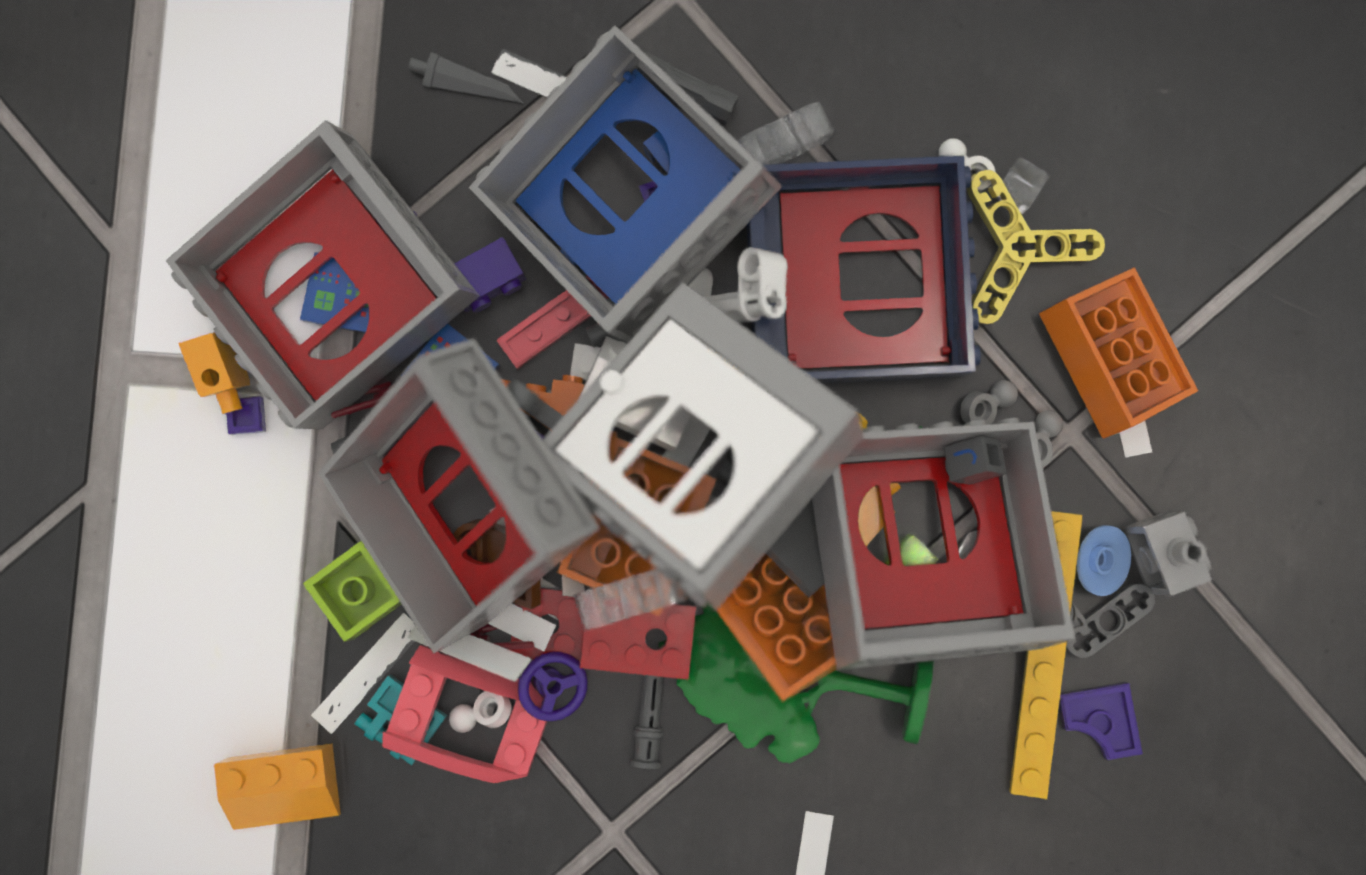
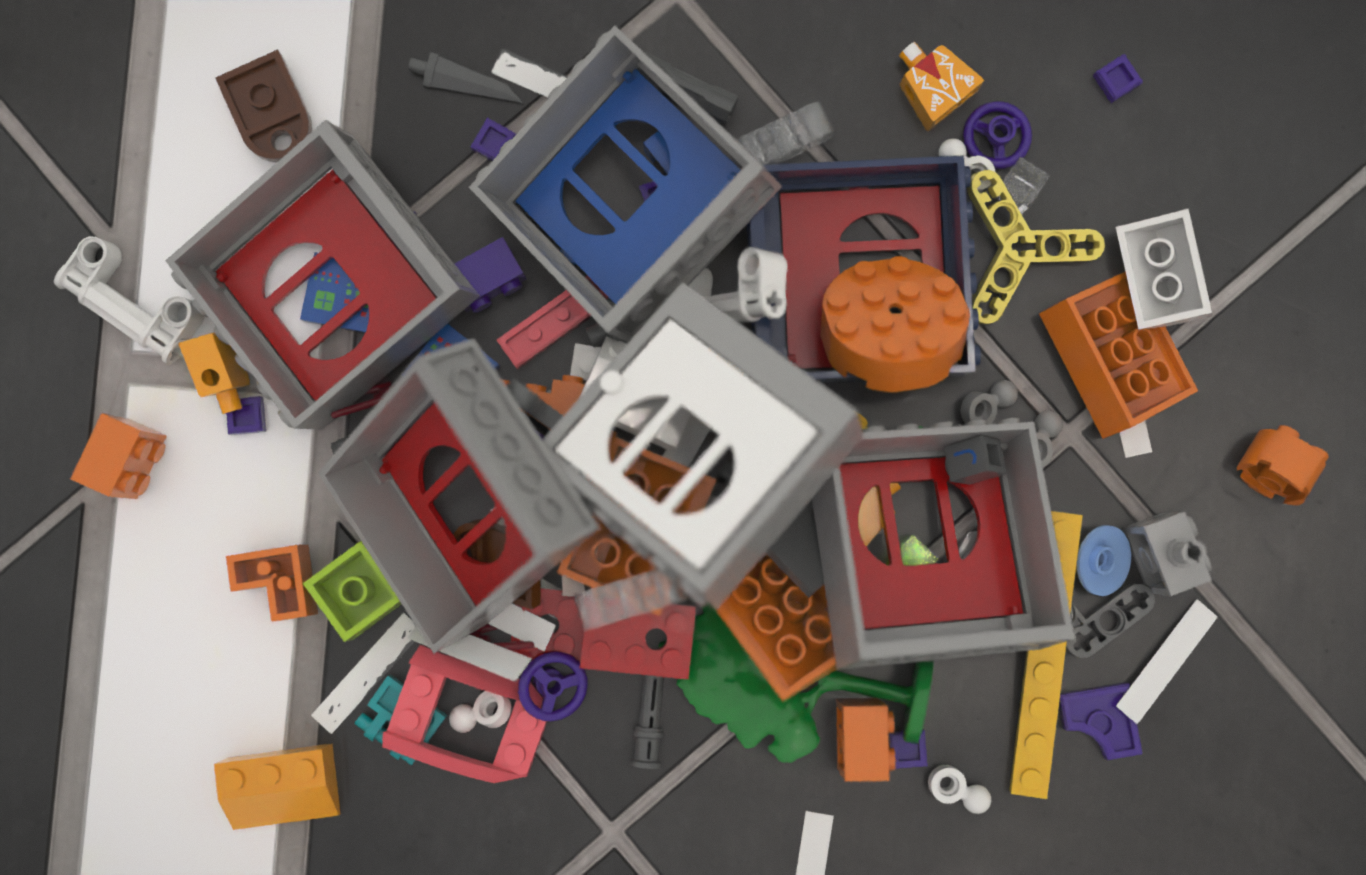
none -> white piece [54,237,204,365]
none -> orange brick [70,413,167,499]
none -> reddish brown plate [215,49,312,162]
none -> orange brick [226,545,318,622]
none -> dark purple tile [470,118,516,161]
none -> orange piece [820,256,970,392]
none -> orange brick [836,698,895,782]
none -> dark purple tile [888,729,928,769]
none -> light orange torso [899,42,984,131]
none -> white plate [928,765,991,814]
none -> dark purple piece [963,101,1032,169]
none -> dark purple tile [1092,54,1143,104]
none -> white slope [1116,209,1213,330]
none -> white sticker [1116,599,1218,724]
none -> orange brick [1237,425,1329,505]

